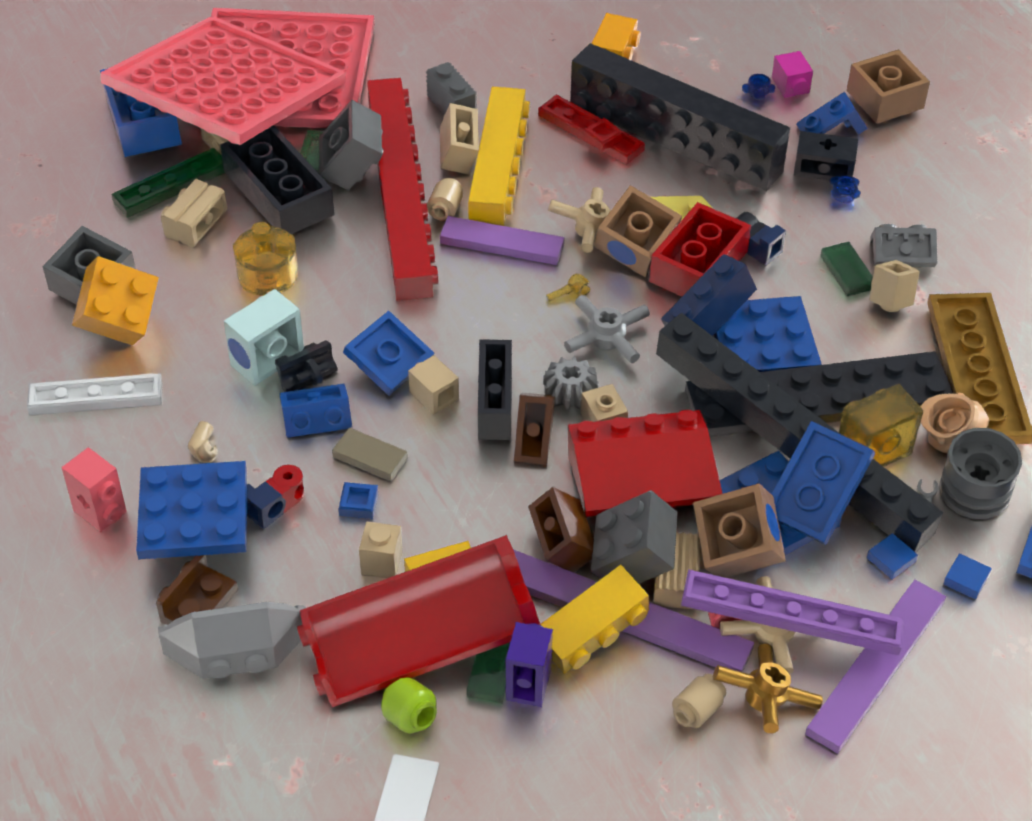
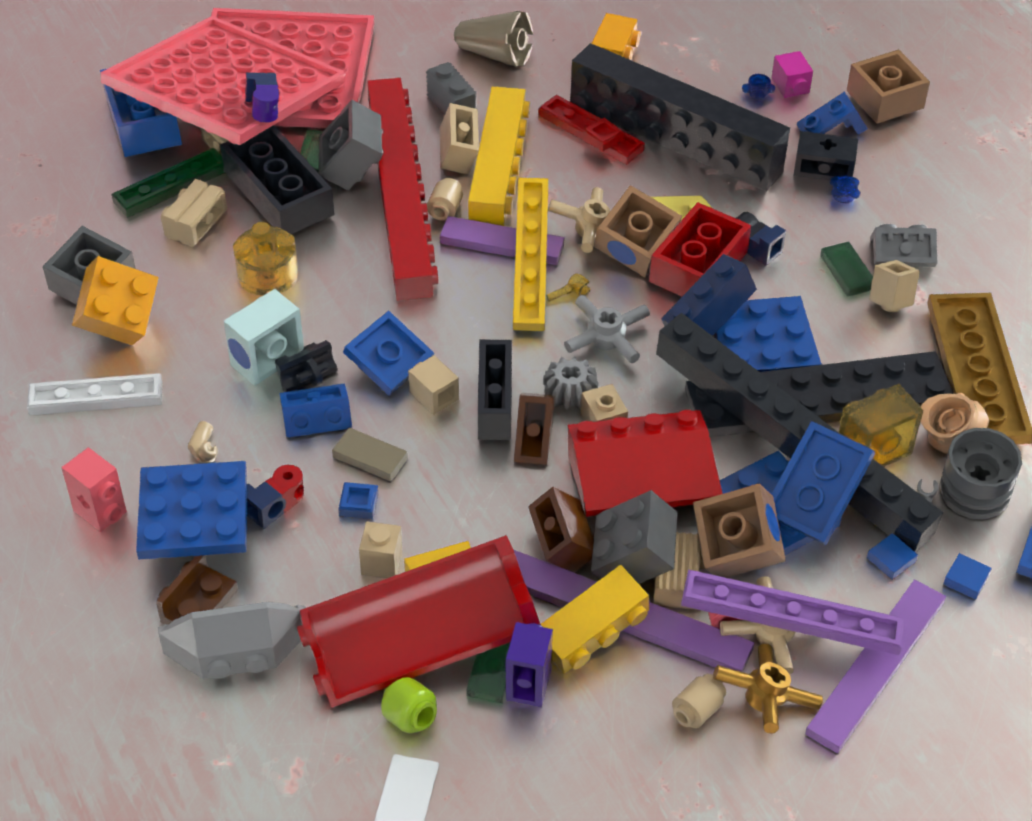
none -> dark purple leg [245,72,279,123]
none -> dark tan cone [454,11,533,67]
none -> yellow plate [513,177,548,331]

